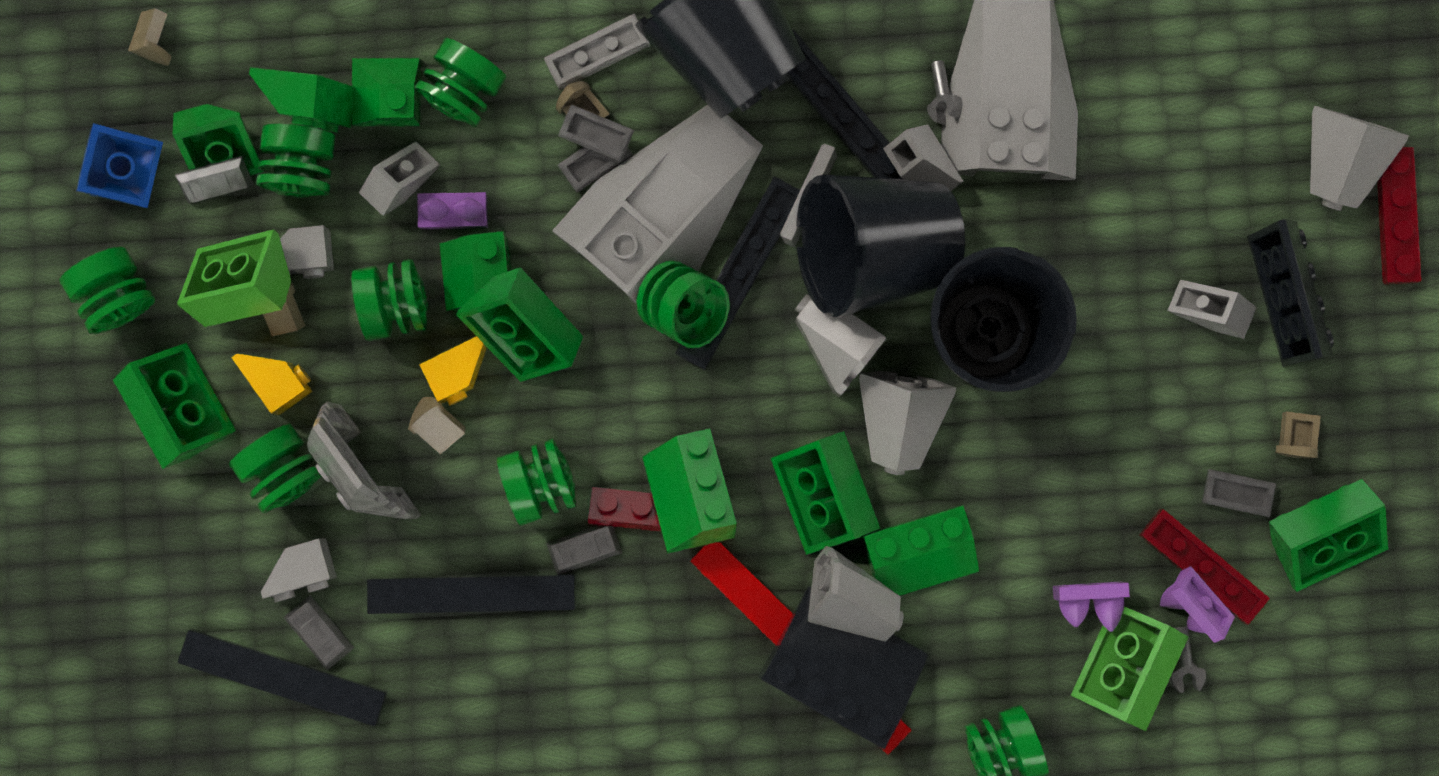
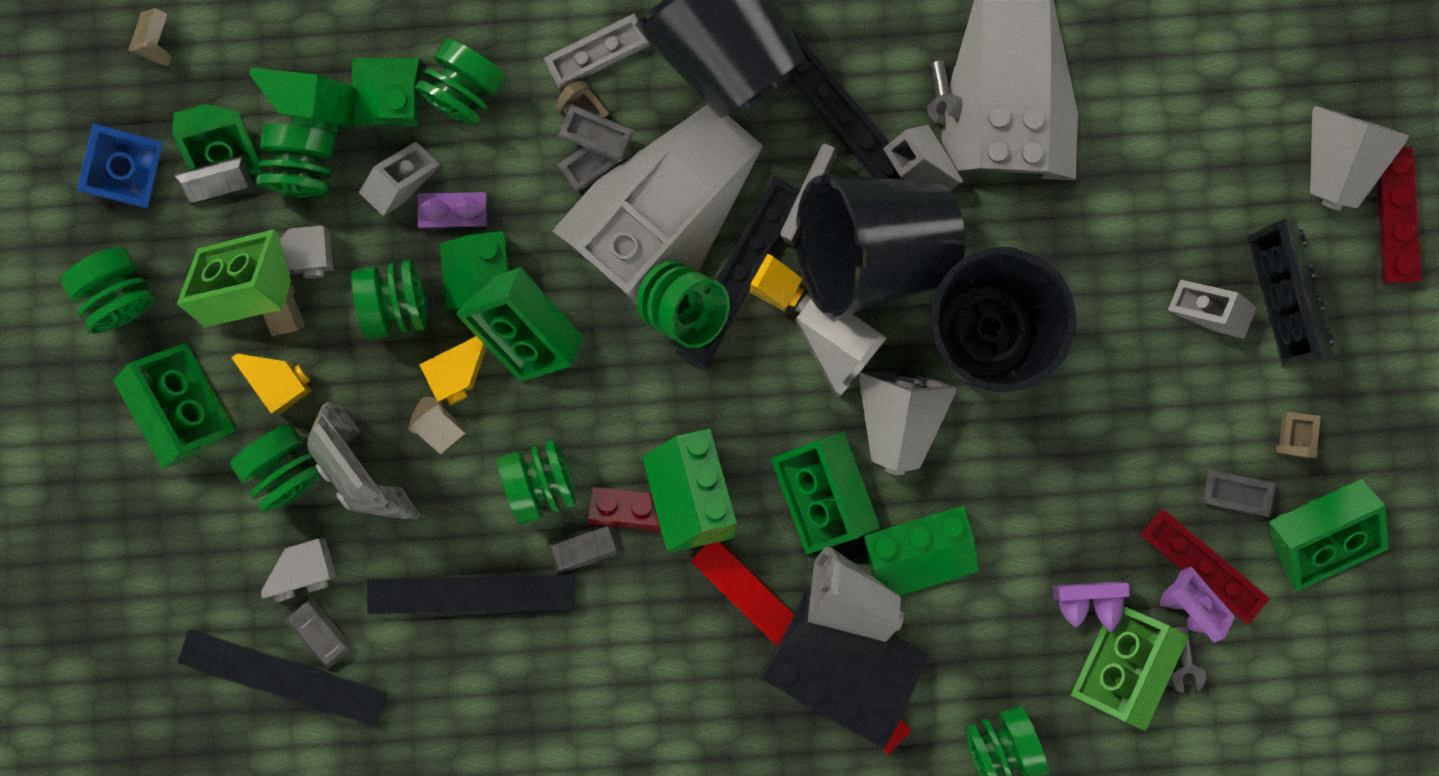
none -> yellow slope [749,254,804,312]

